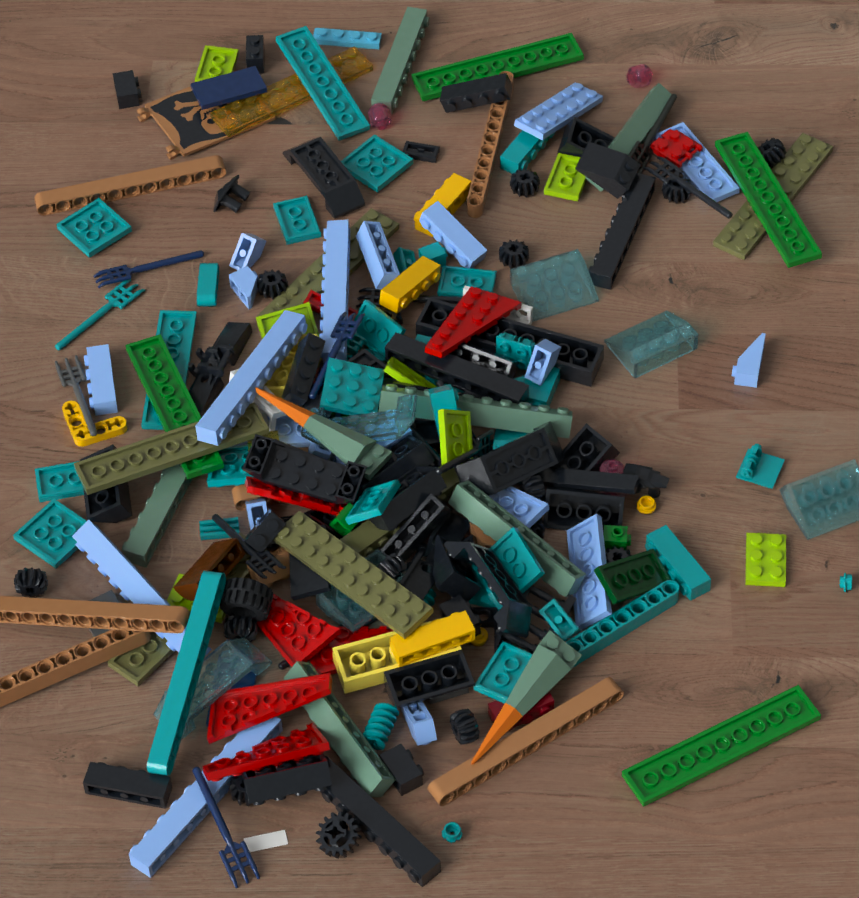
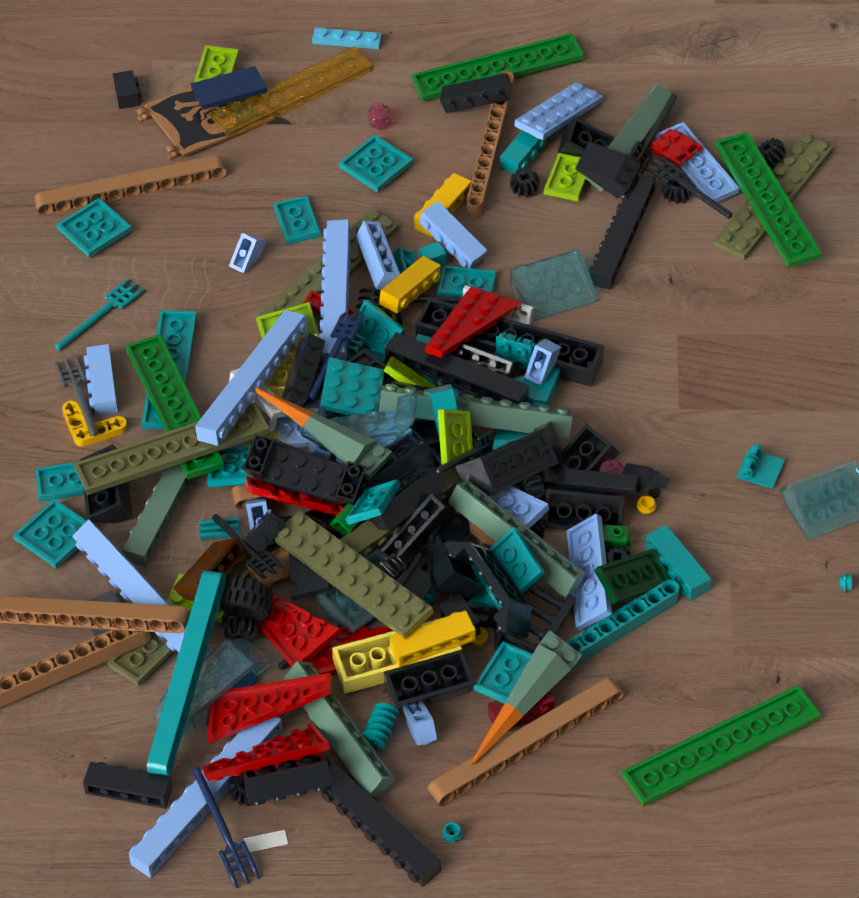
black gear [14,567,48,597] -> none
dark blue piece [93,250,204,288] -> none
black piece [188,322,252,418] -> none
teal beam [197,263,219,307] -> none
black connector [213,175,251,213] -> none
light blue slope [229,266,258,309] -> none
black brick [246,35,265,74] -> none
black gear [257,269,288,300] -> none
teal plate [276,26,370,141] -> none
black slope [283,137,365,219] -> none
black gear [316,811,362,859] -> none
sand green brick [371,7,430,115] -> none
black brick [380,744,424,796] -> none
black tile [402,141,440,163] -> none
black gear [450,709,480,745] -> none
black gear [499,239,529,269] -> none
teal slope [539,599,581,641] -> none
clear light blue slope [604,311,698,378] -> none
clear pink head [626,64,652,88] -> none
light blue slope [732,333,766,388] -> none
lime plate [745,532,786,587] -> none

